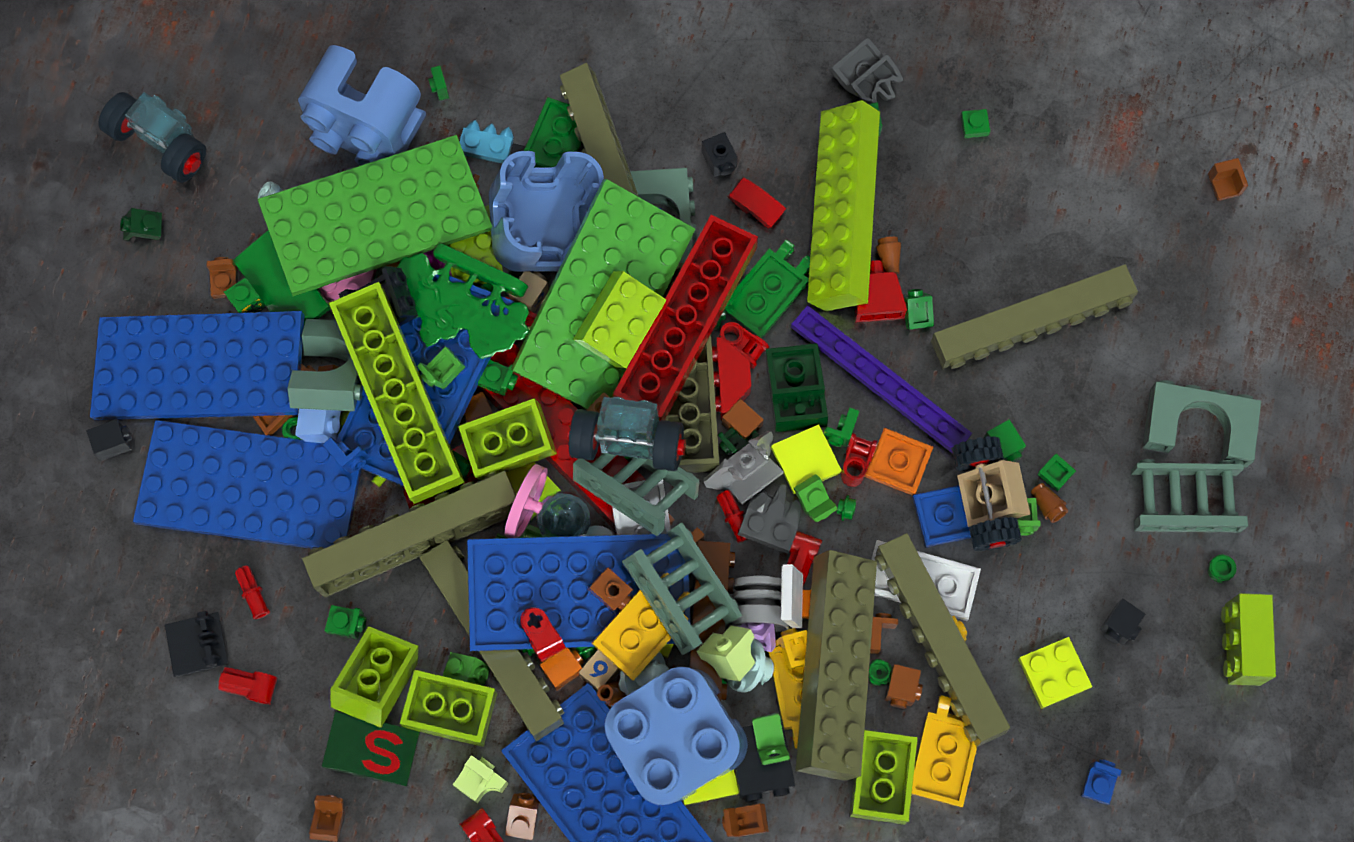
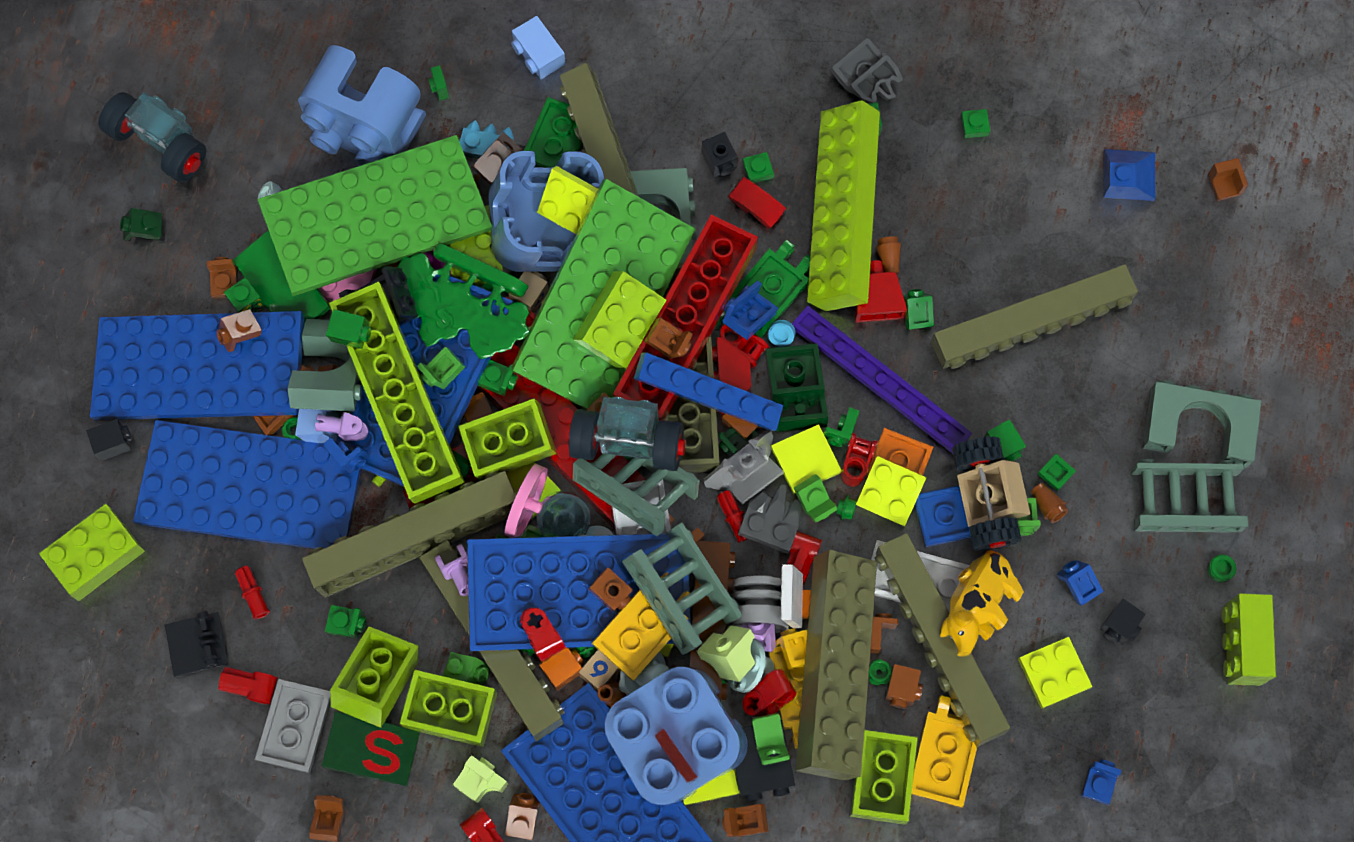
none -> lime brick [39,504,145,601]
none -> bracket [216,309,262,352]
none -> light grey plate [255,679,331,774]
none -> lavender piece [315,412,368,441]
none -> green brick [326,309,371,349]
none -> lavender piece [434,544,468,596]
none -> torso [471,131,522,185]
none -> light blue brick [511,16,566,79]
none -> neon yellow plate [537,166,598,234]
none -> blue plate [634,353,783,431]
none -> dark orange bracket [644,318,693,359]
none -> clear red tile [655,729,698,784]
none -> blue bracket [722,280,778,340]
none -> green plate [742,152,774,183]
none -> red piece [742,669,797,716]
none -> medium azure tile [768,320,795,347]
none -> neon yellow plate [856,456,927,526]
none -> yellow animal [940,550,1024,657]
none -> blue bracket [1057,560,1104,606]
none -> blue slope [1103,149,1155,201]

